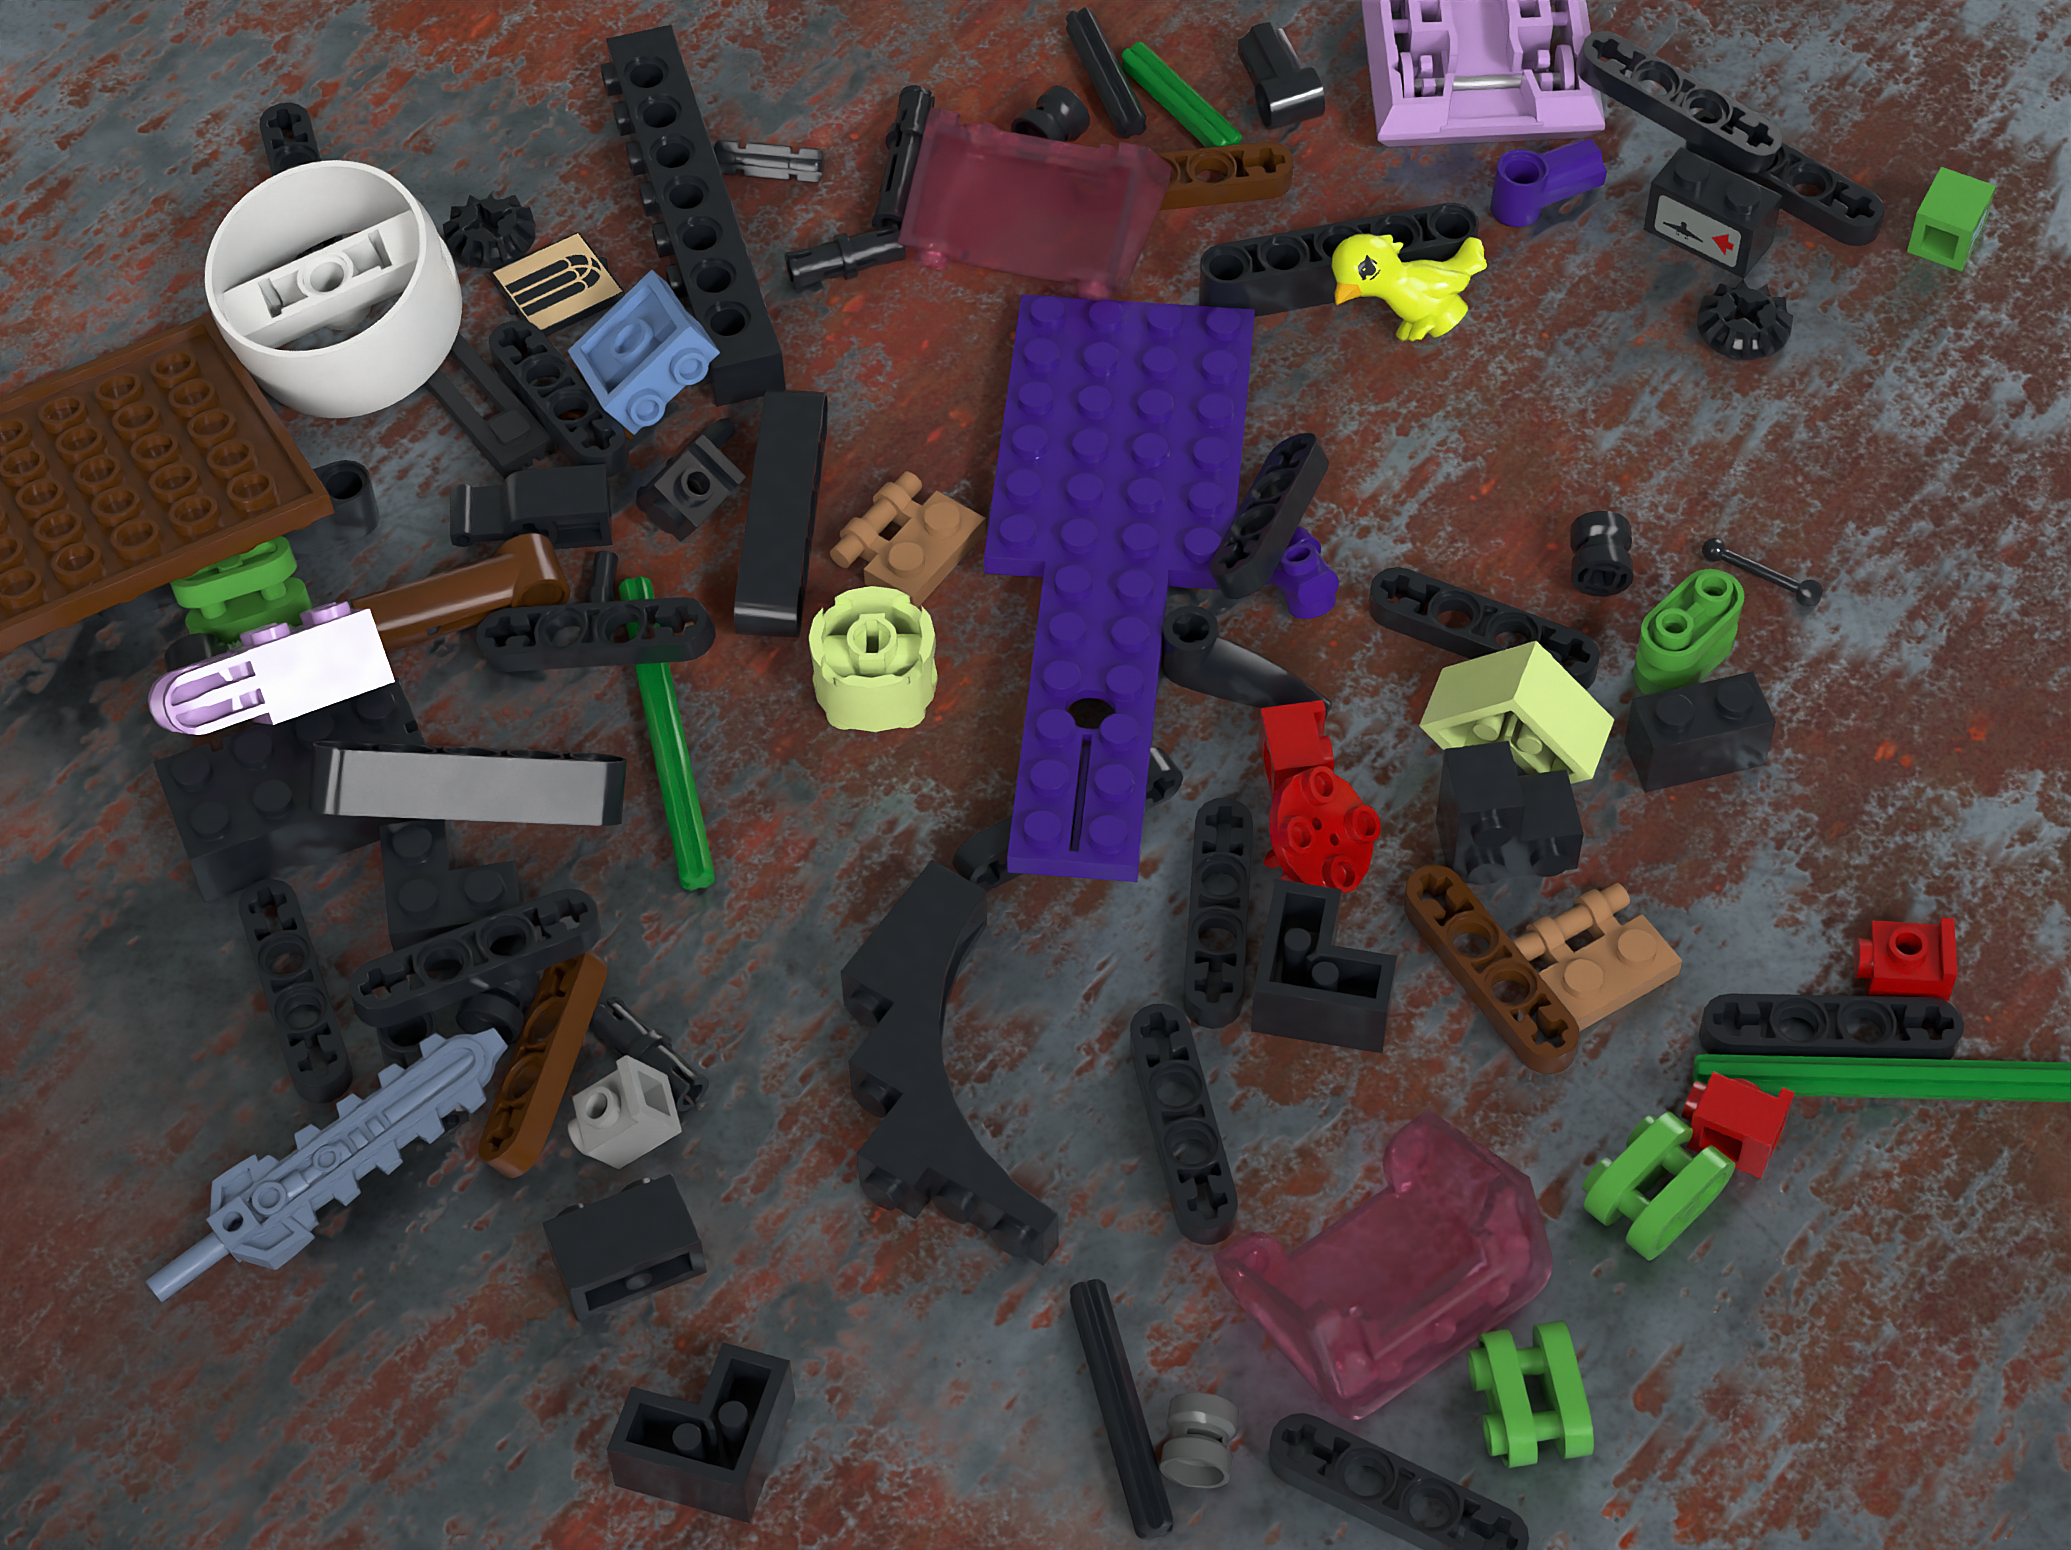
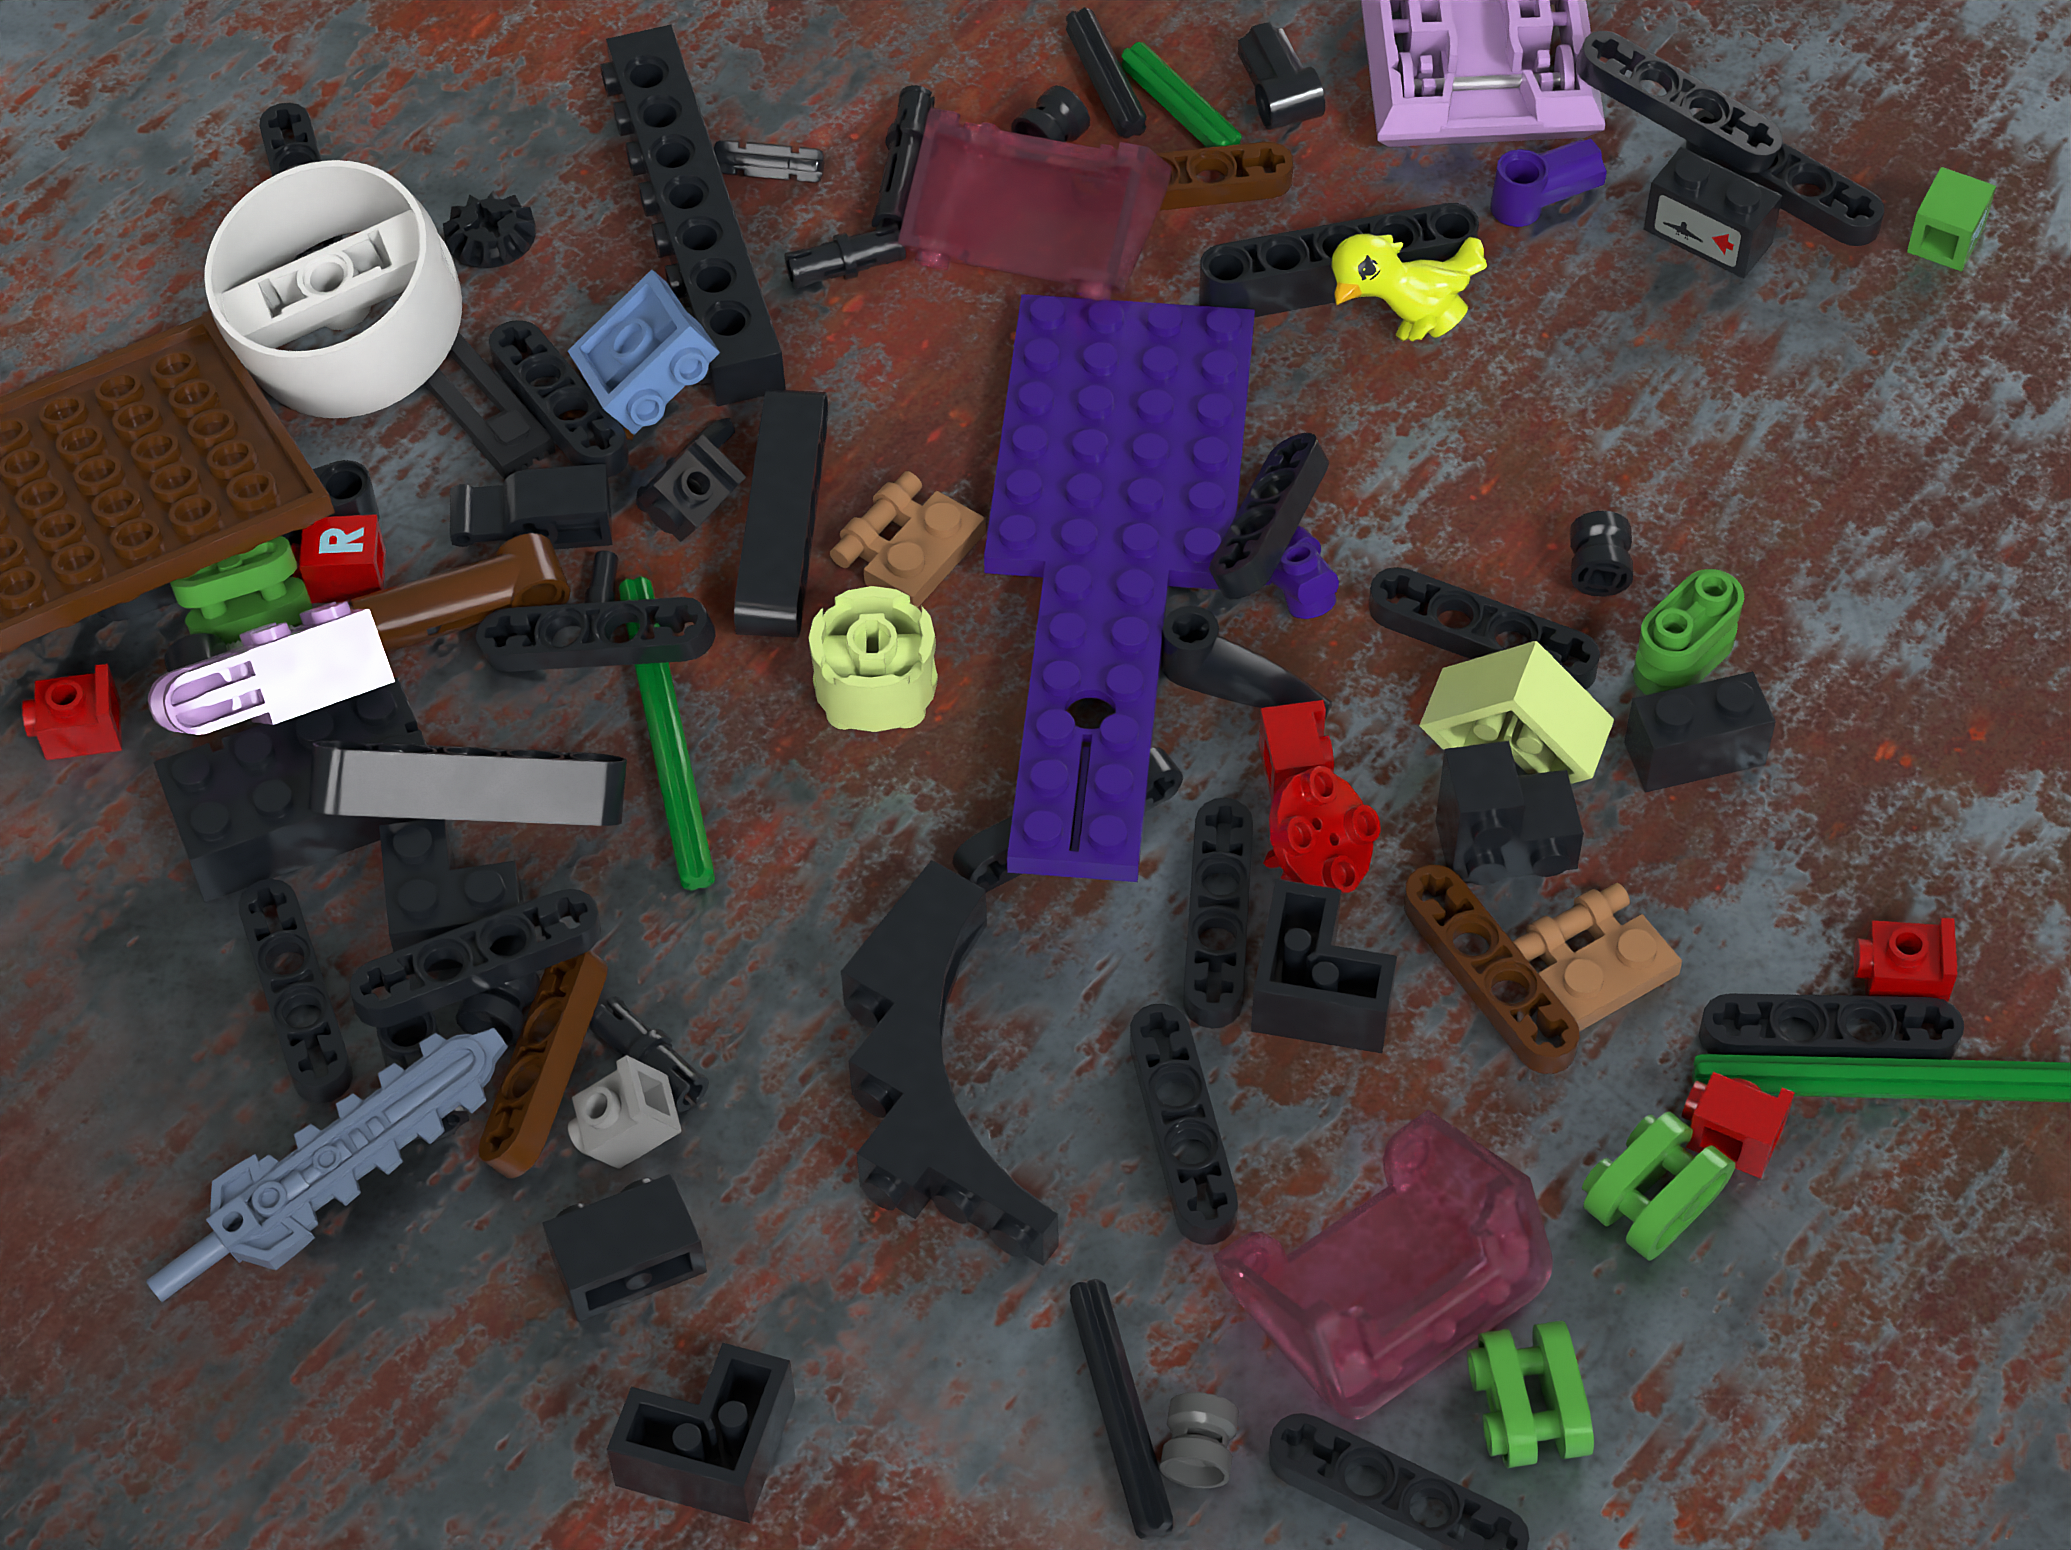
piece [490,232,625,337] -> none
black gear [1697,279,1793,360] -> none
black hinge [1702,538,1823,607] -> none
none -> red brick [22,664,122,760]
none -> red brick [291,514,386,604]

